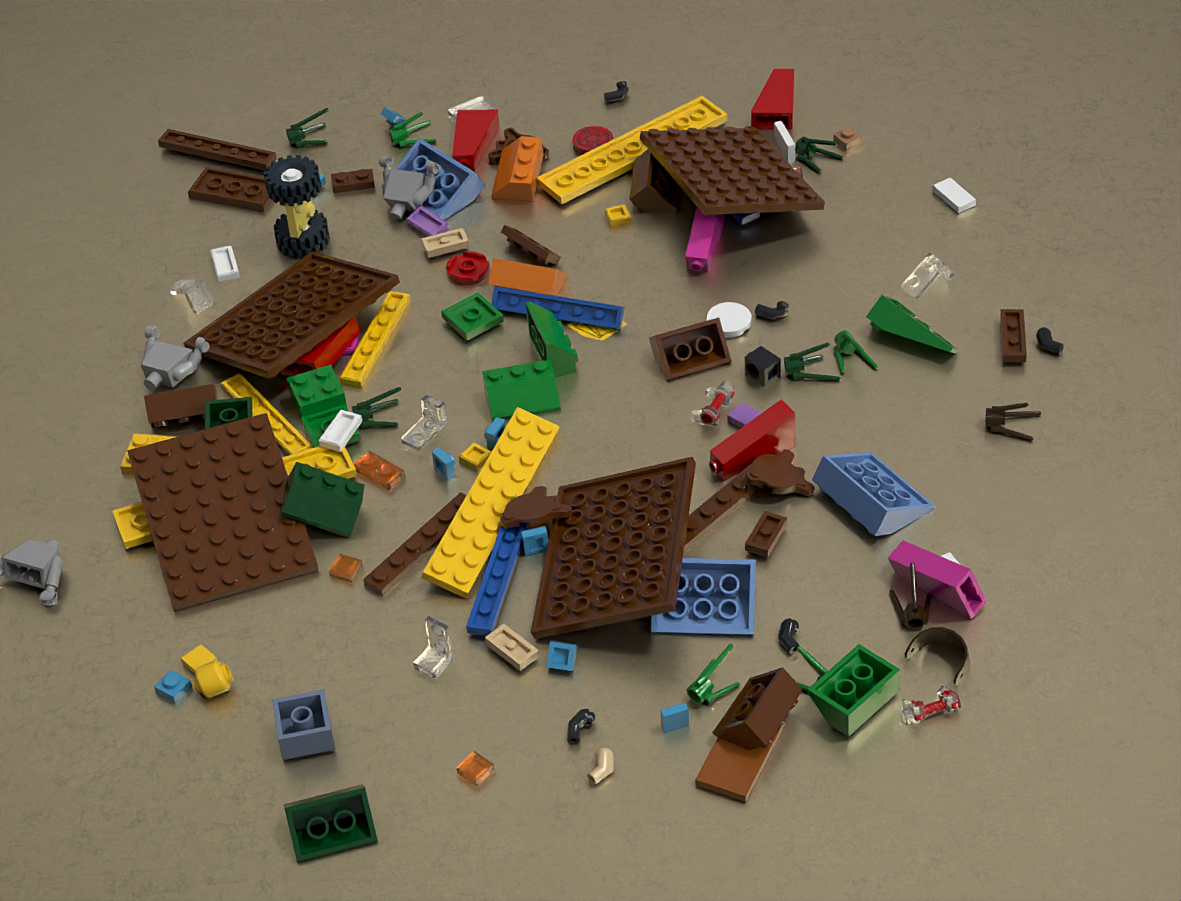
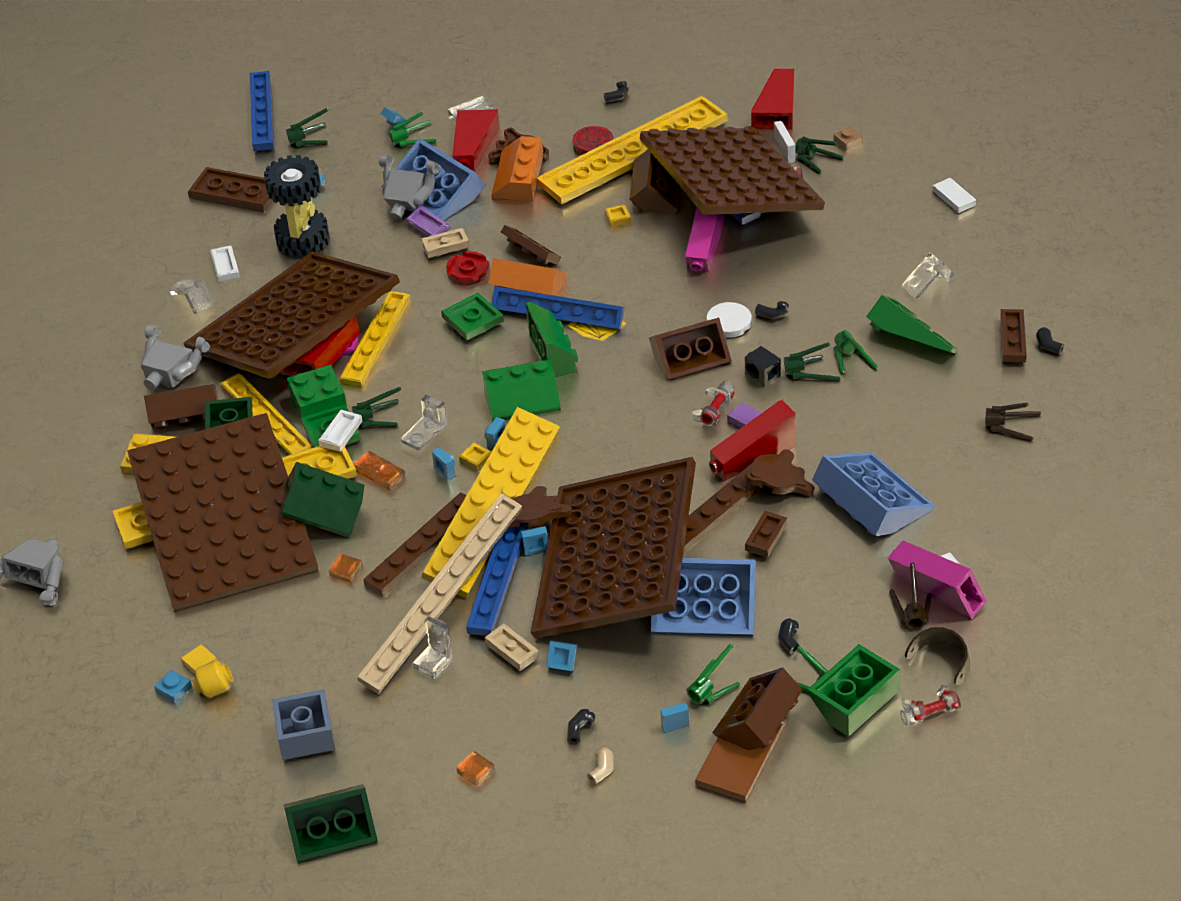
reddish brown plate [158,129,277,171] -> none
reddish brown plate [331,169,375,193] -> none
none -> blue plate [250,71,274,151]
none -> tan plate [357,493,522,694]

